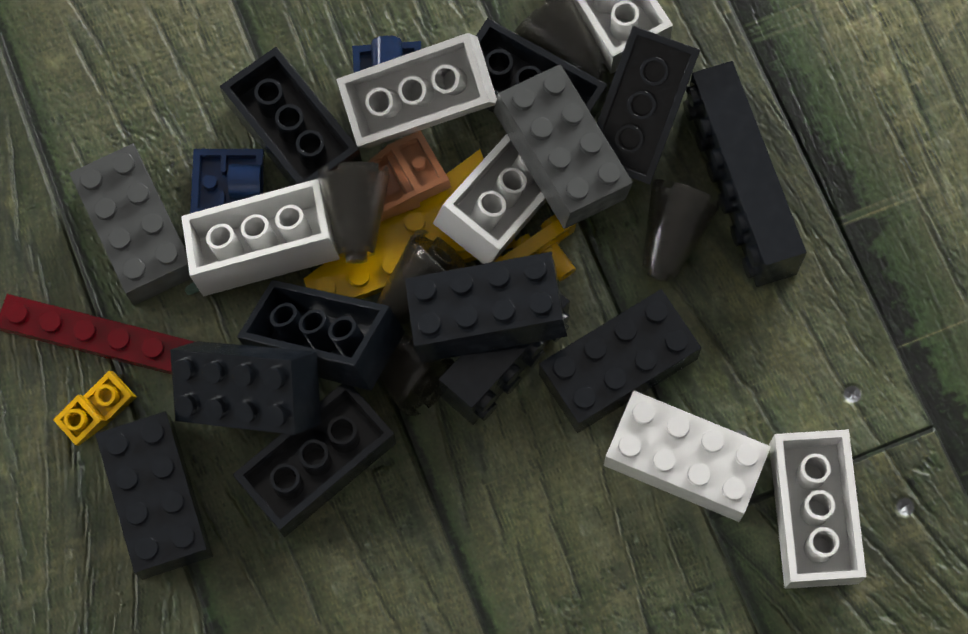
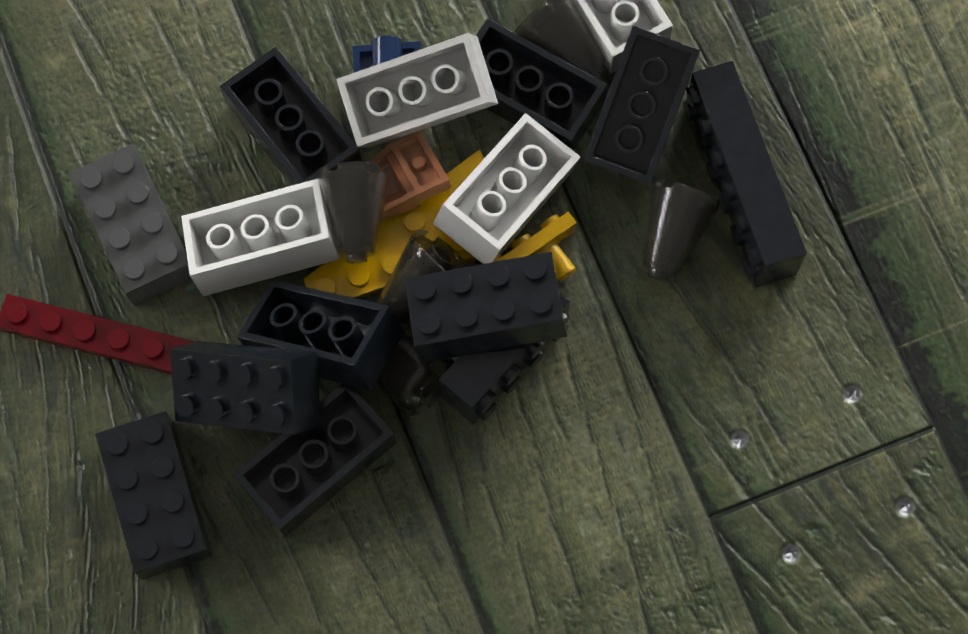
yellow slope [53,370,137,446] -> none
dark blue plate [190,149,265,214] -> none
dark grey brick [493,64,633,229] -> none
black brick [539,289,702,433] -> none
white brick [604,390,771,522] -> none
white brick [769,429,866,589] -> none

